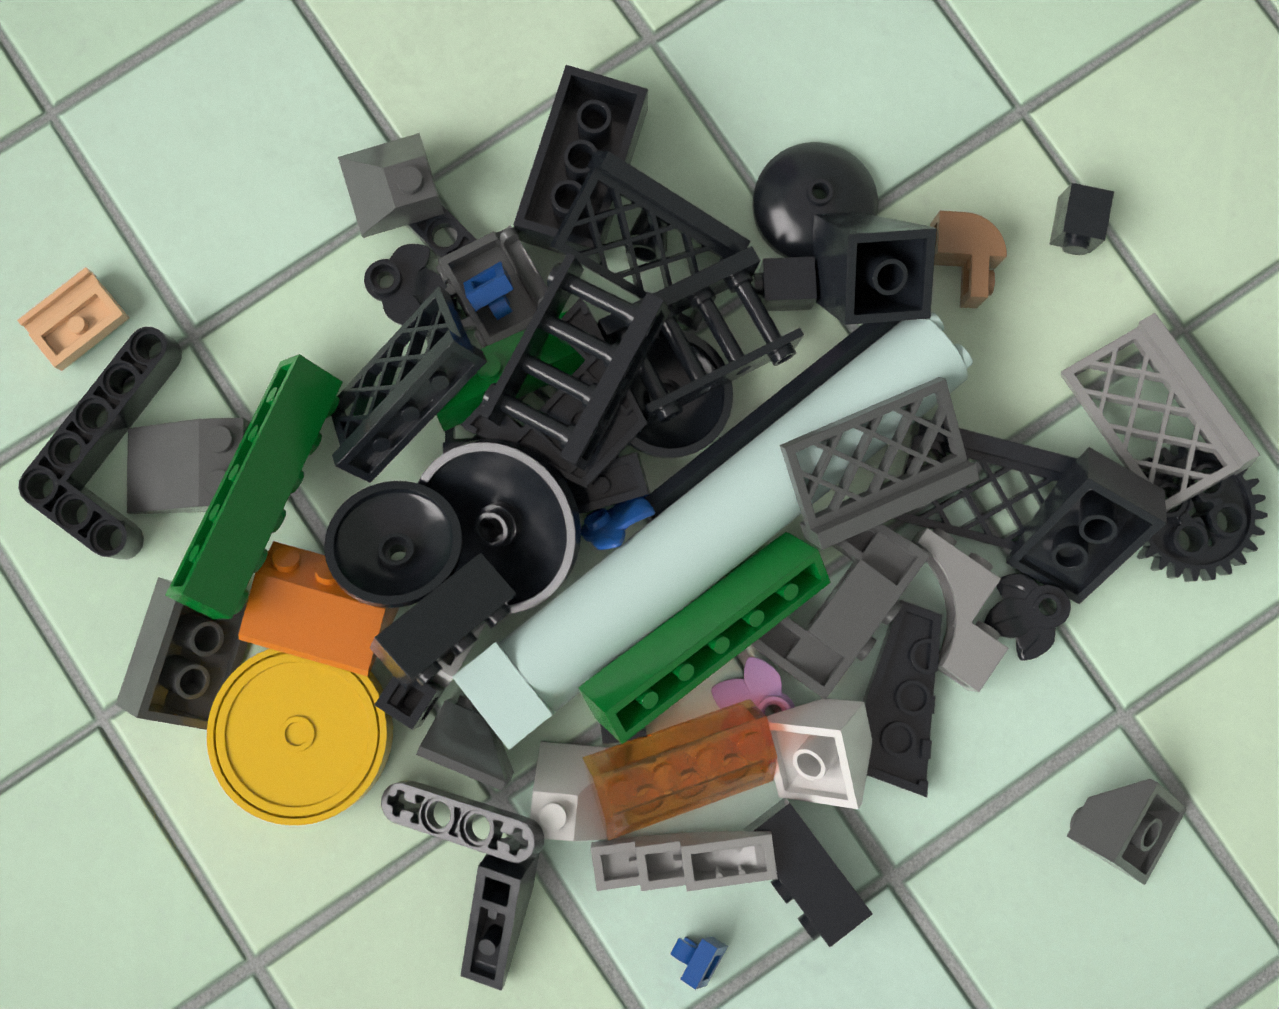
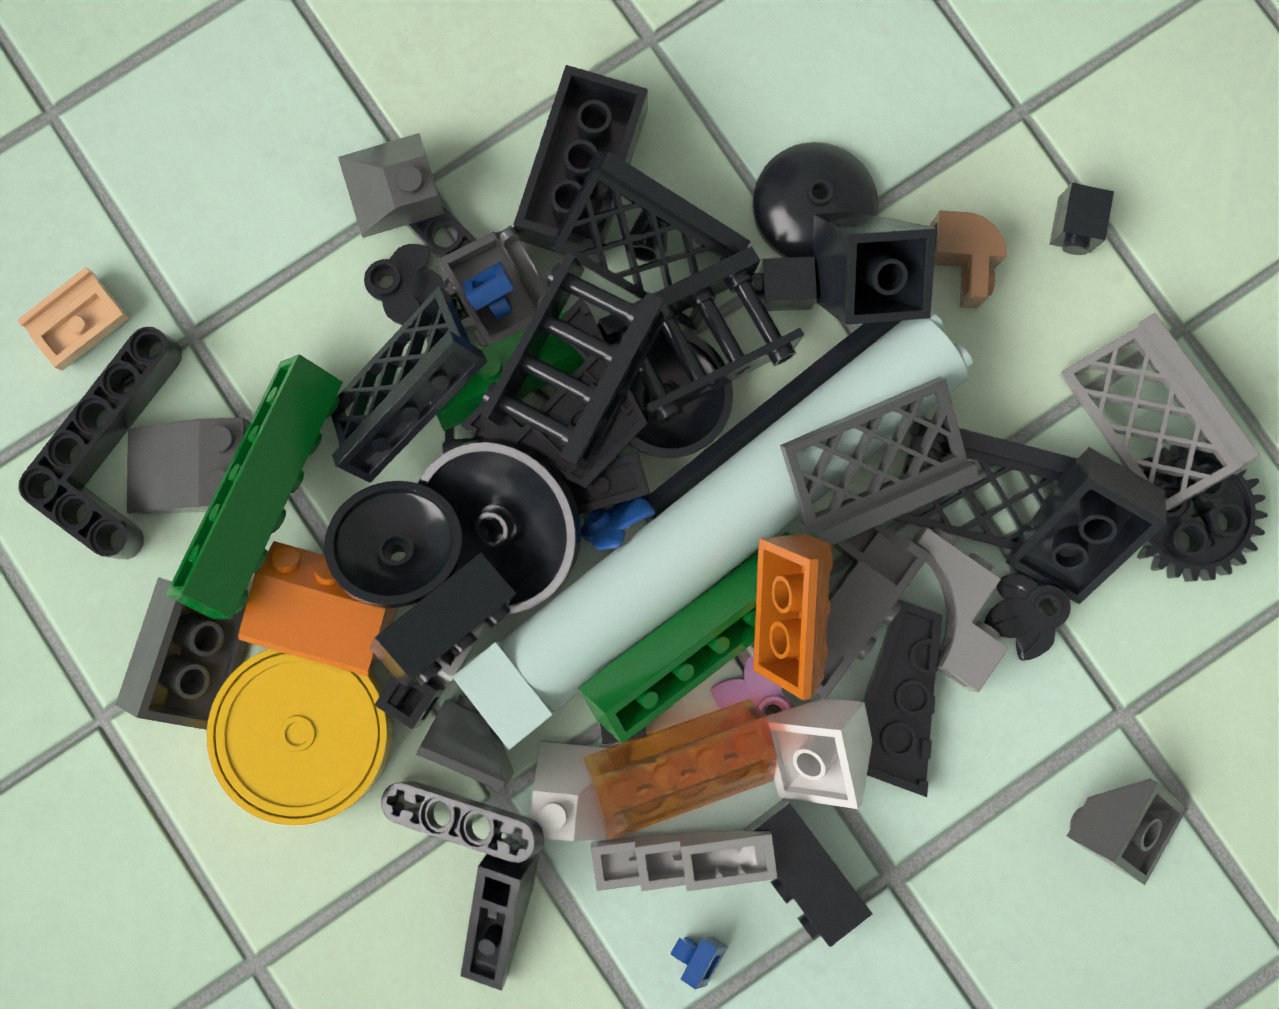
none -> orange slope [753,534,833,700]

